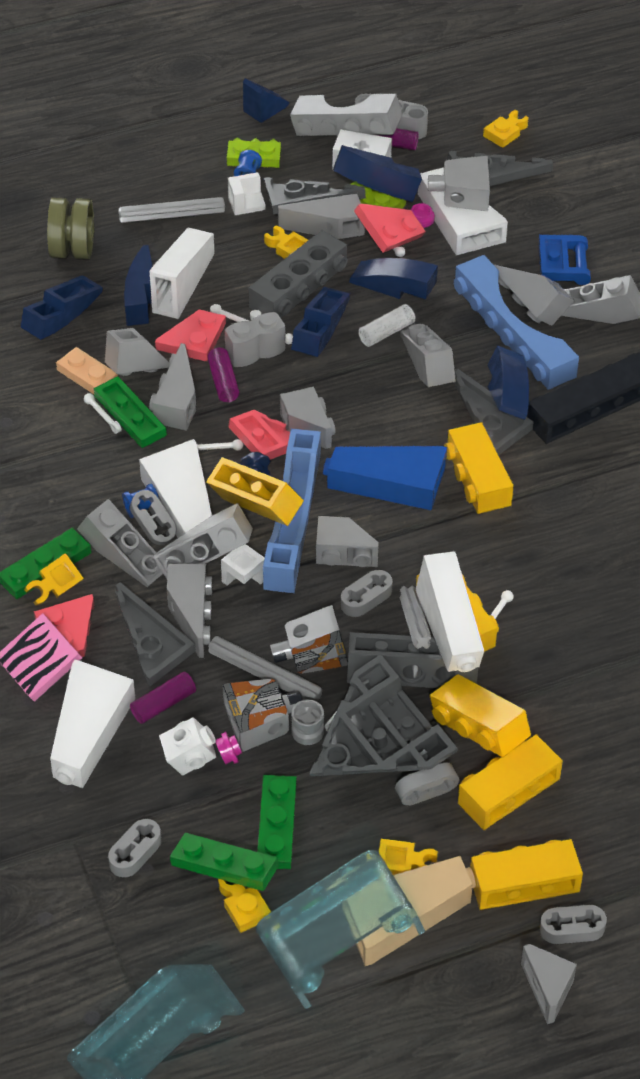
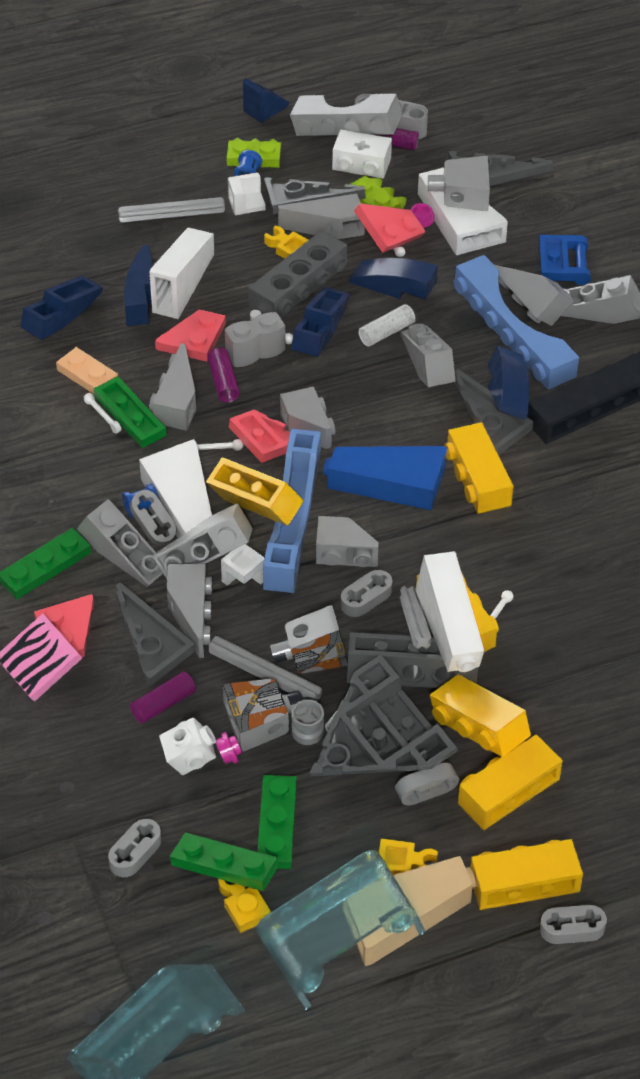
yellow plate [24,553,84,605] -> none
olive wheel [47,197,95,259] -> none
white slope [50,659,135,788] -> none
light grey slope [105,328,169,376] -> none
white hinge [210,304,249,322] -> none
dark blue plate [240,452,270,476] -> none
dark blue slope [333,145,422,202] -> none
yellow plate [483,110,529,148] -> none
light grey slope [521,944,577,1024] -> none

